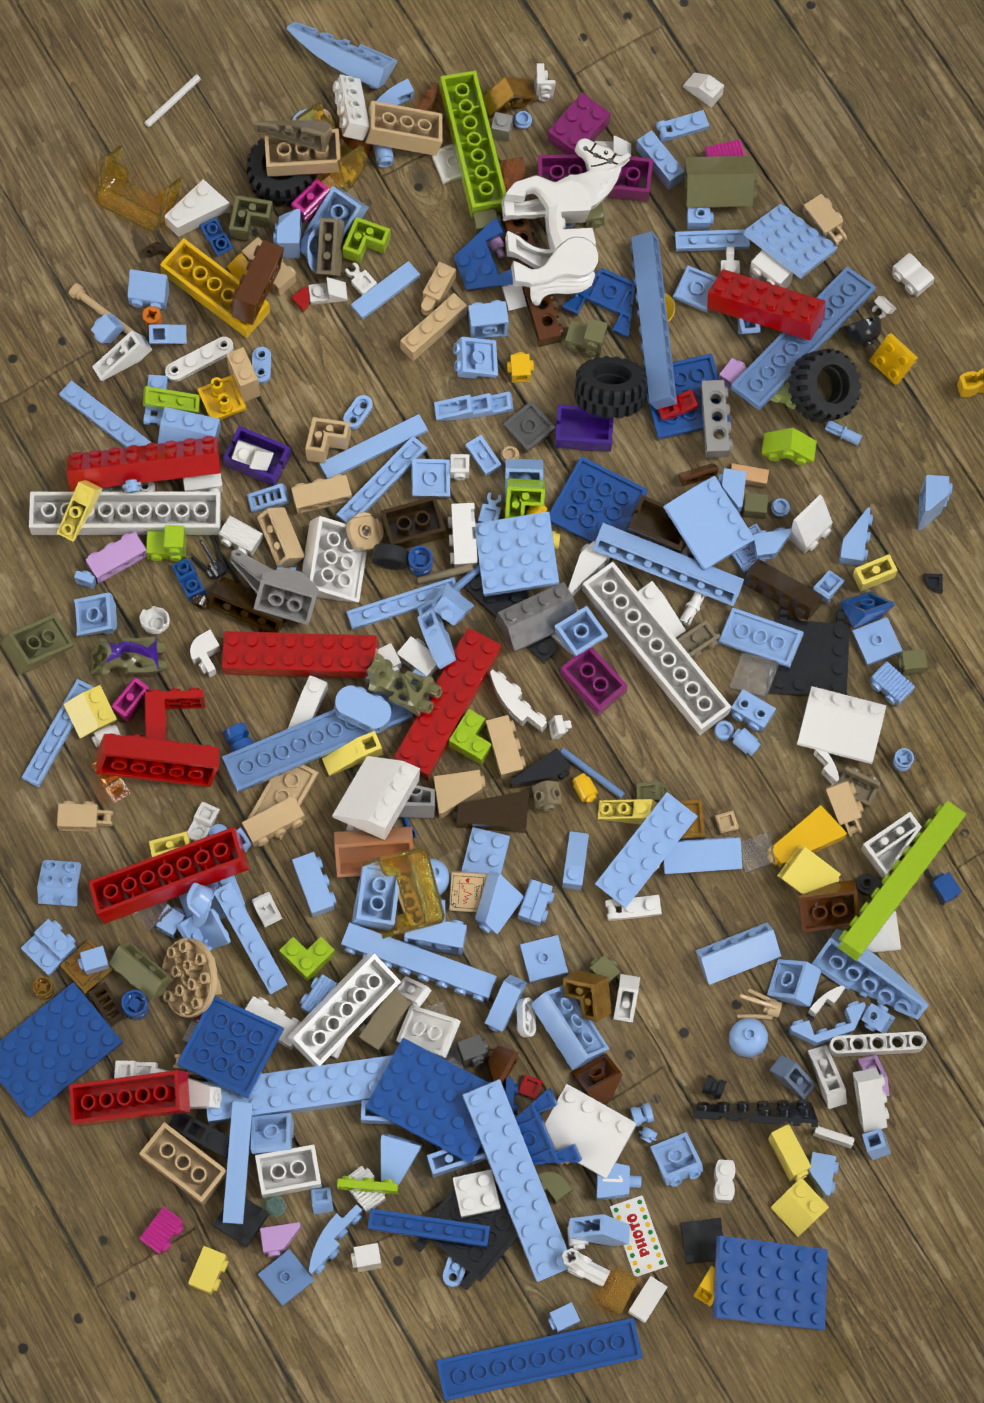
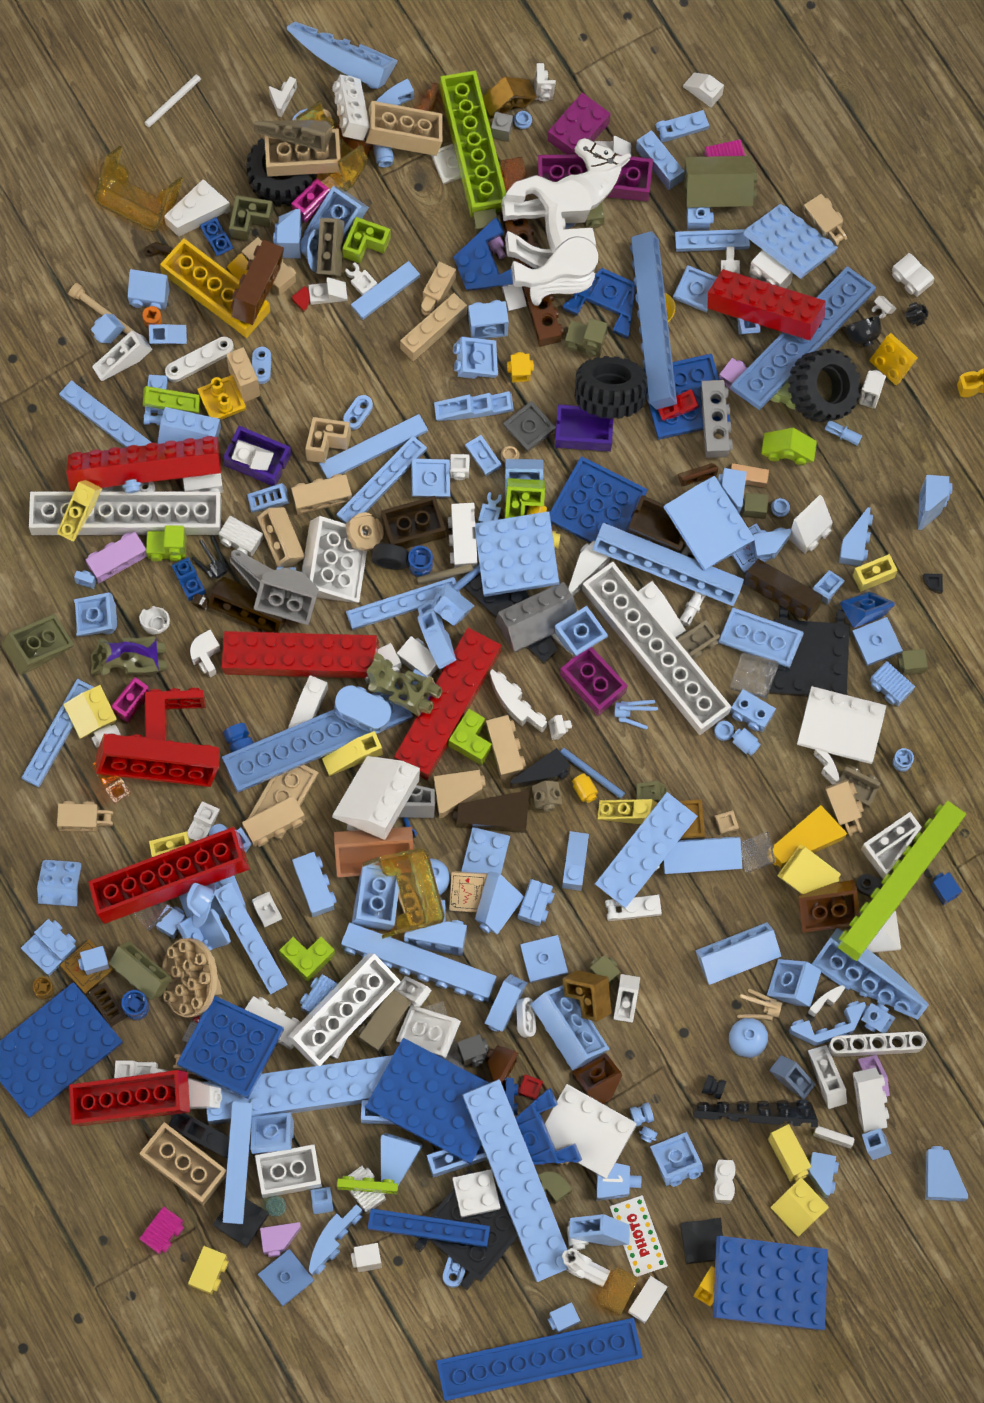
none -> white slope [269,77,297,117]
none -> light blue plant [614,700,658,729]
none -> white brick [858,370,886,409]
none -> black gear [905,302,928,326]
none -> light blue slope [925,1146,968,1202]

